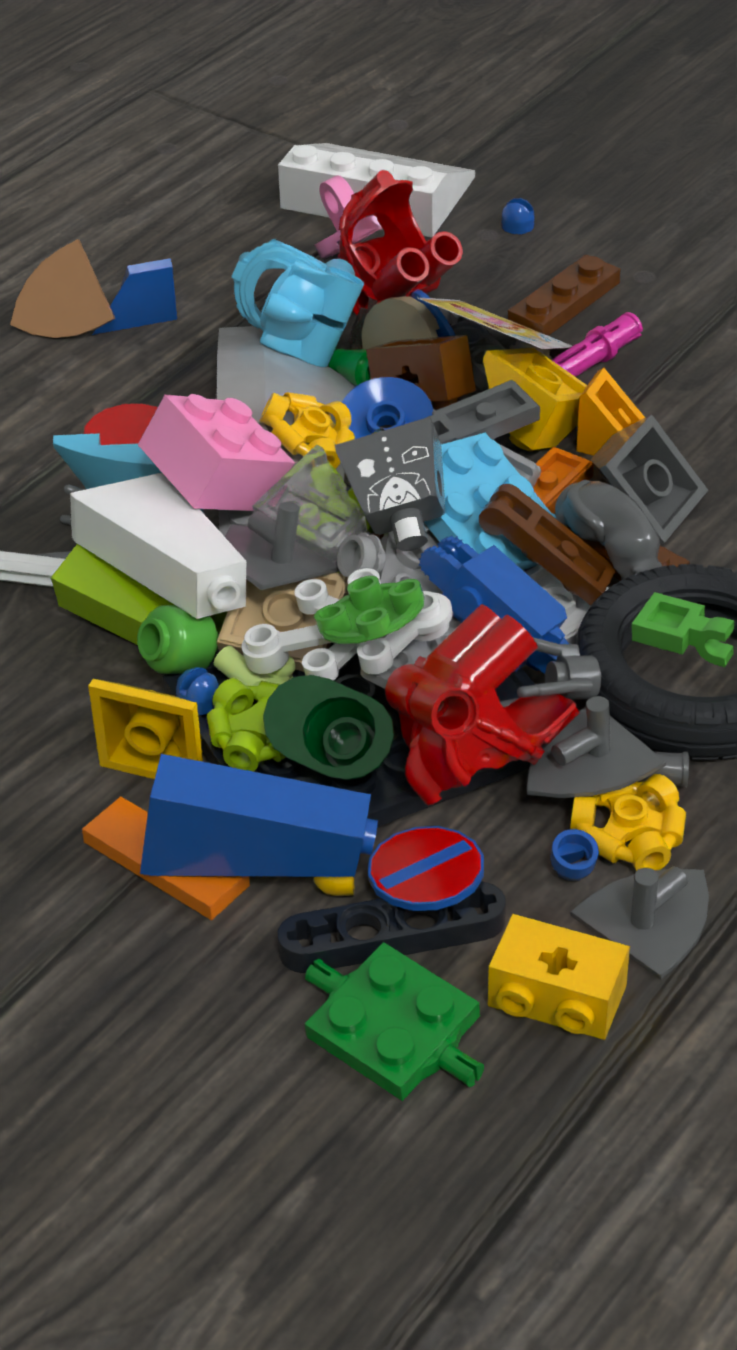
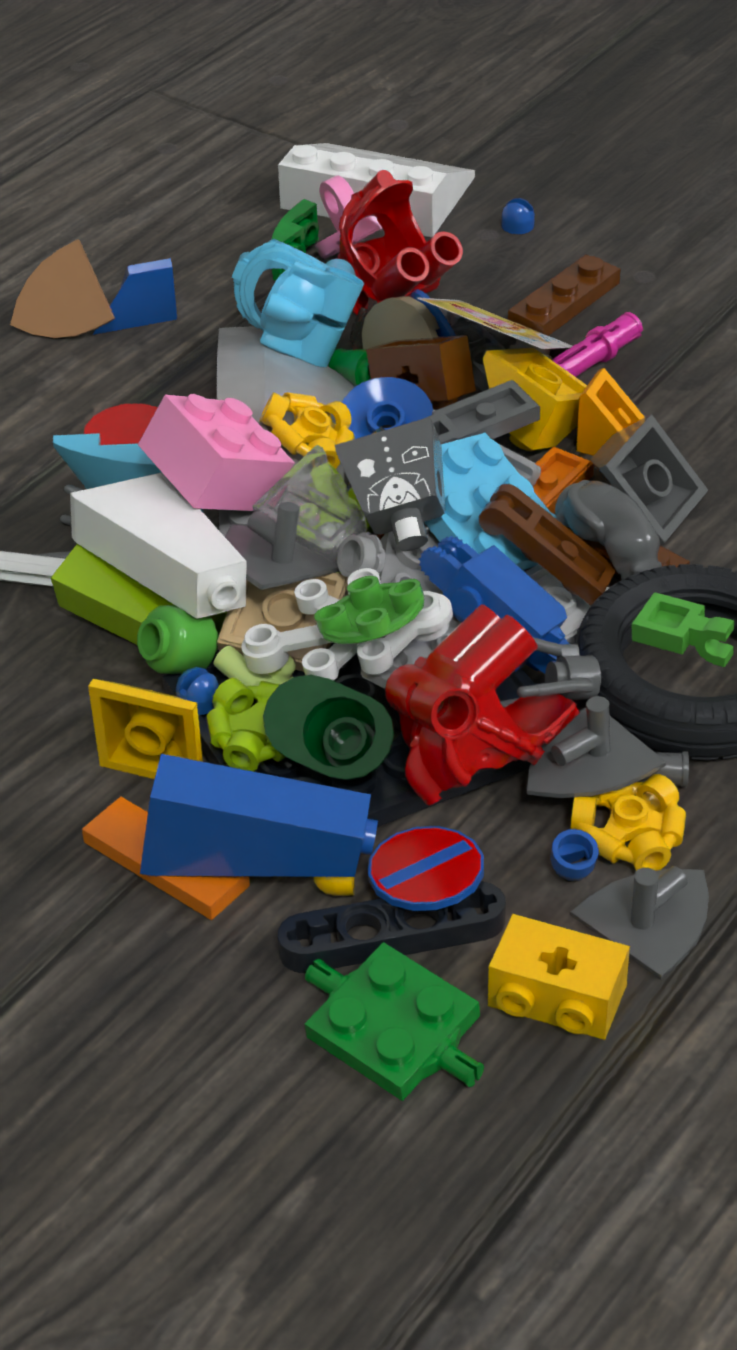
none -> green slope [272,199,319,281]

